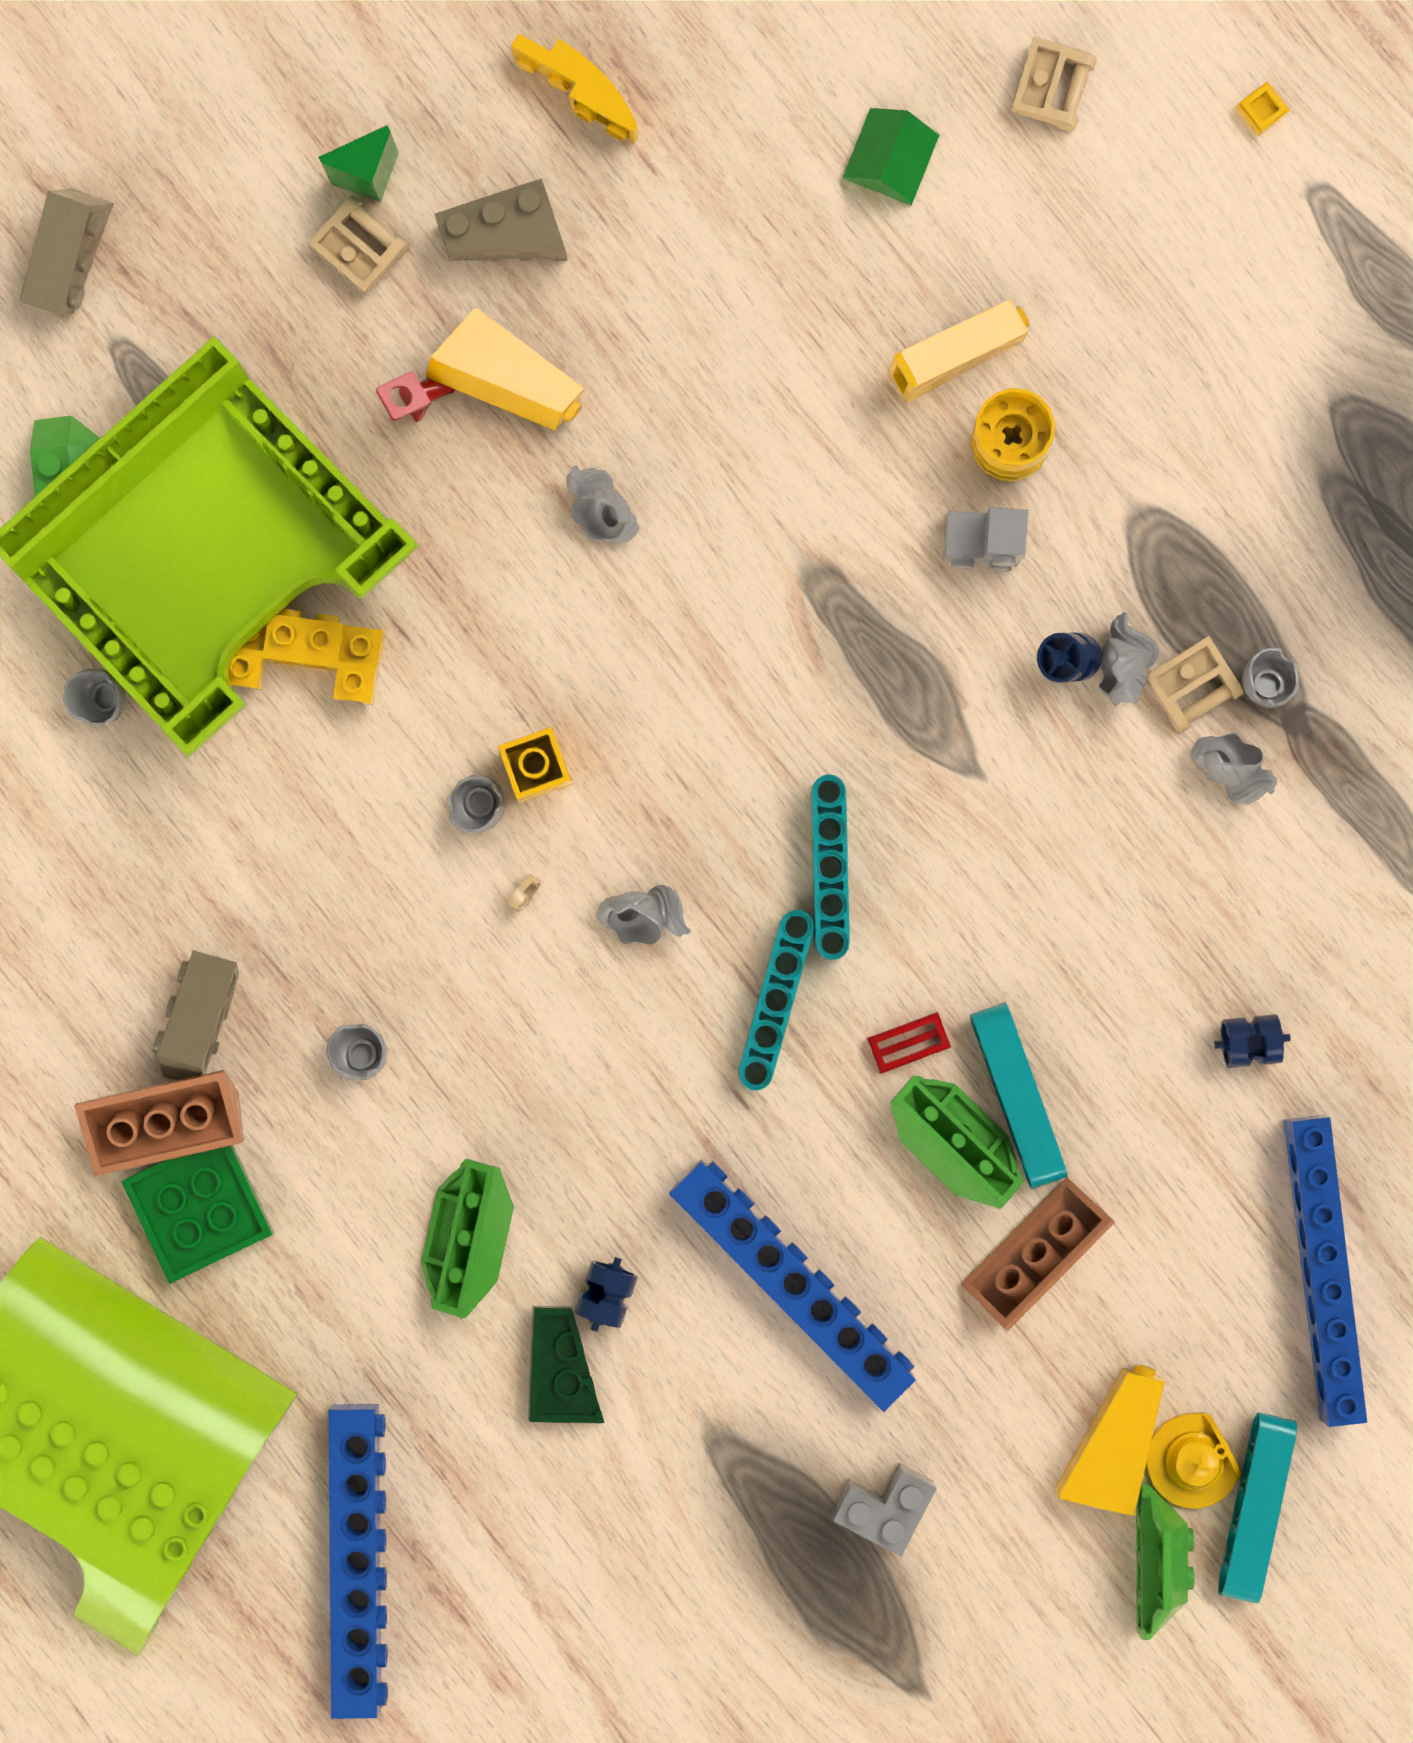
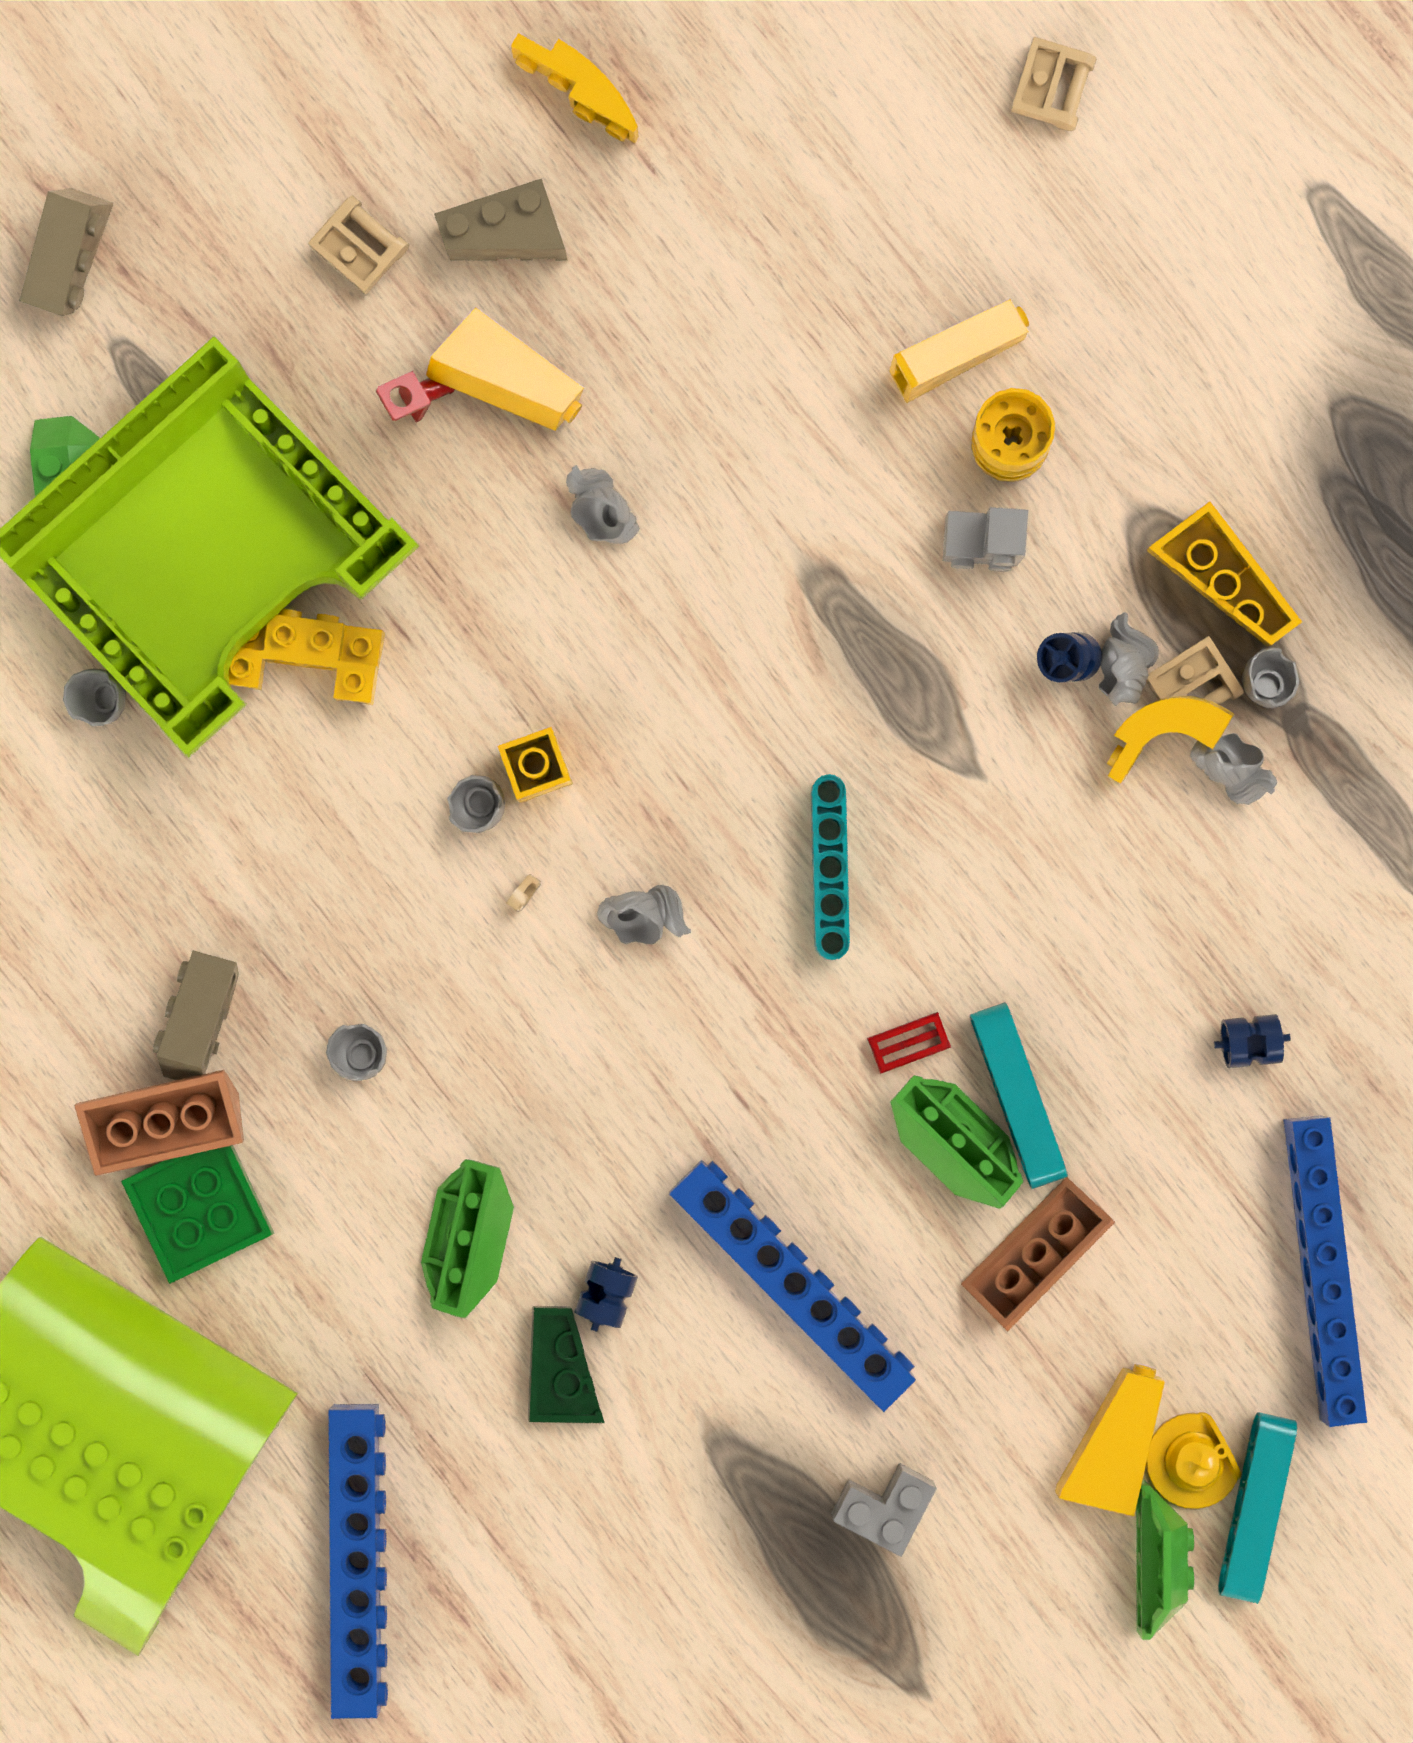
green slope [318,125,399,202] -> none
teal beam [739,910,814,1091] -> none
green slope [843,108,939,206] -> none
yellow tile [1235,81,1290,136] -> none
none -> yellow arch [1107,696,1235,784]
none -> yellow wedge [1147,501,1302,647]

